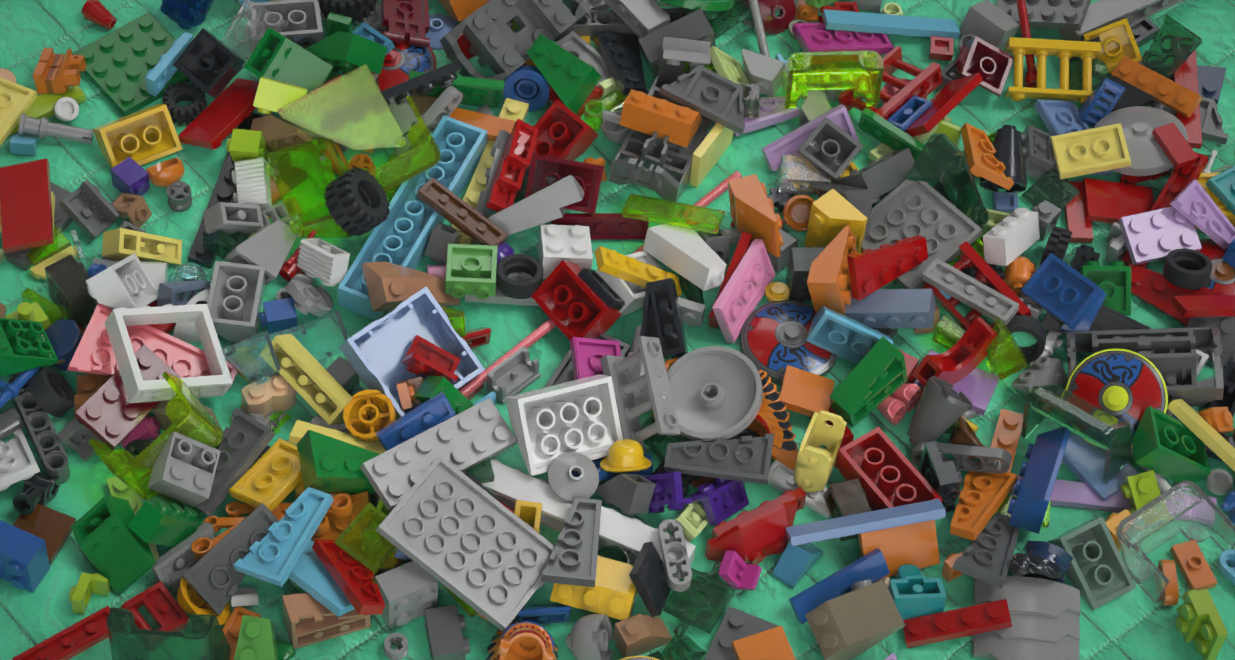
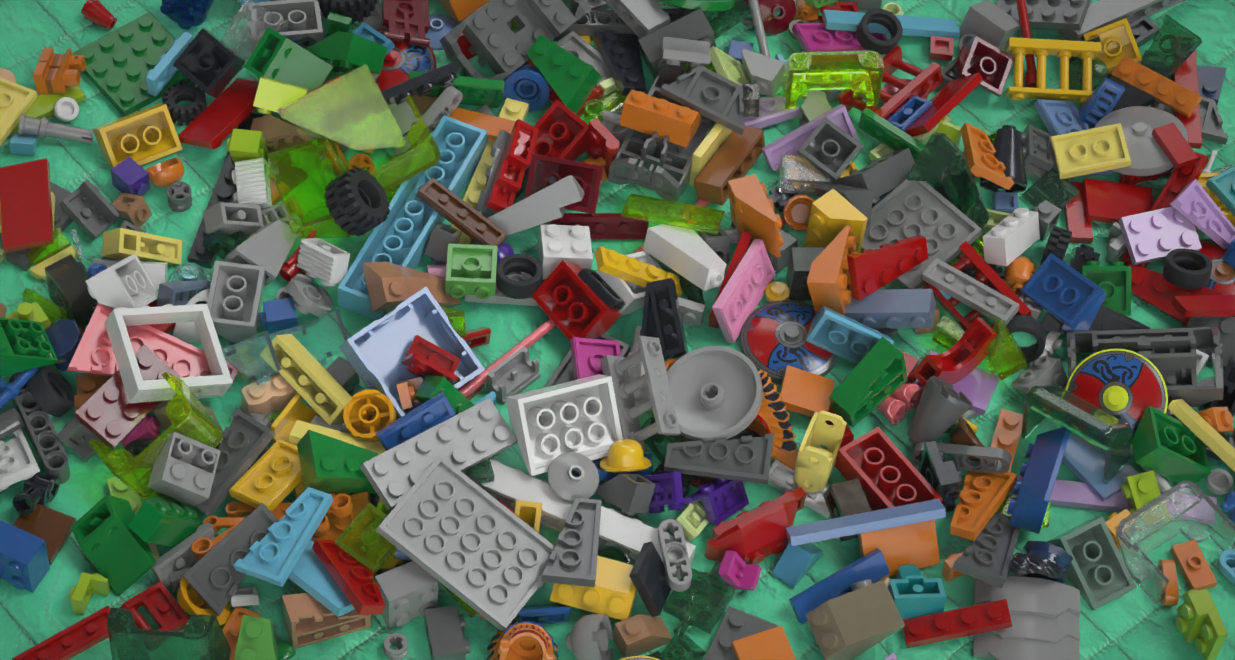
none -> yellow panel [270,392,319,446]
none -> red plate [586,118,620,179]
none -> dark orange brick [694,126,765,206]
none -> tile [728,40,753,64]
none -> black tyre [856,9,903,55]

